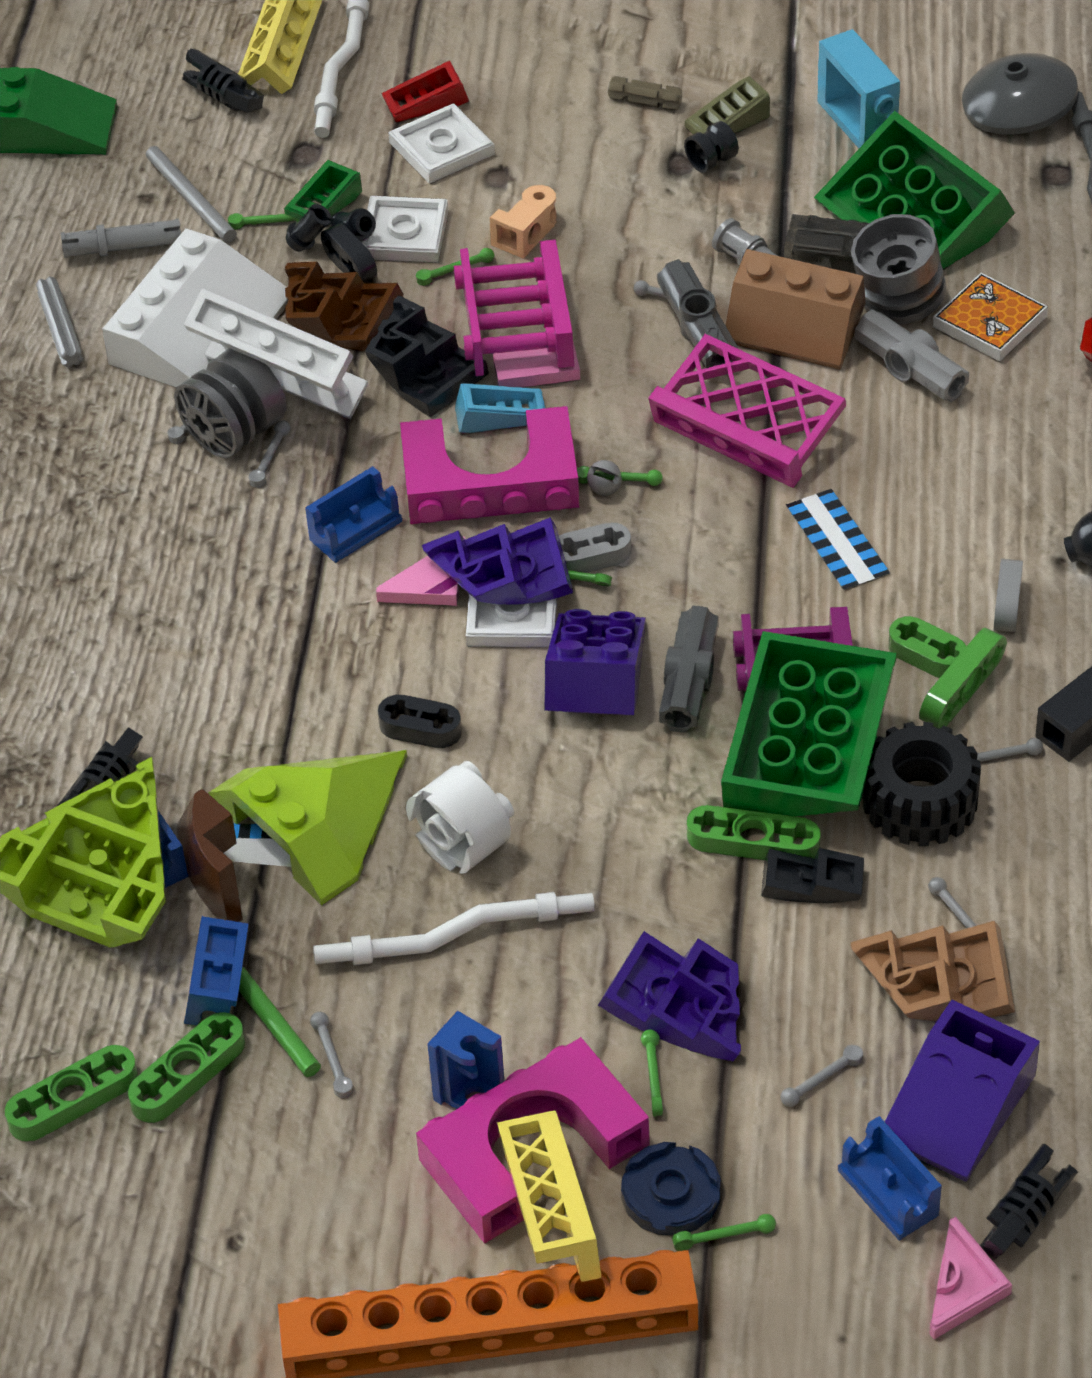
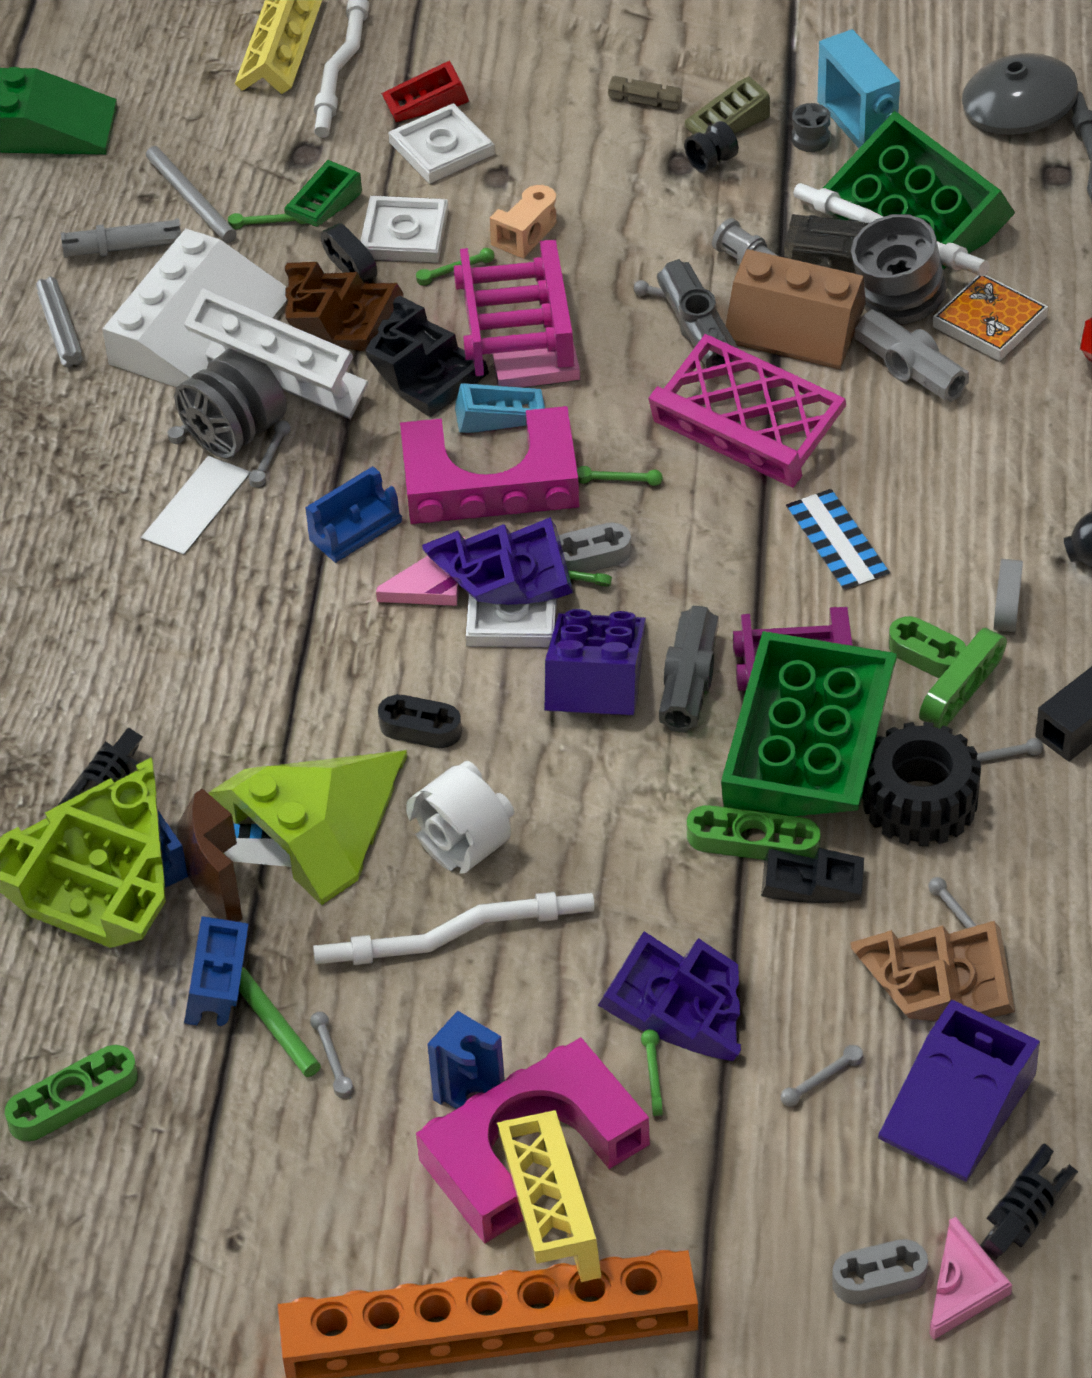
bright green beam [128,1012,245,1123] -> none
black hinge [182,48,264,113] -> none
black pin [285,204,332,252] -> none
black pin [330,208,376,240] -> none
light grey hinge [587,460,622,496] -> none
dark blue tile [621,1142,720,1236] -> none
bright green hinge [672,1214,776,1251] -> none
blue hinge [838,1116,942,1241] -> none
none -> white sticker [141,456,251,554]
none -> dark grey wheel [792,103,830,152]
none -> white bar [793,183,990,276]
none -> light grey beam [832,1239,928,1304]

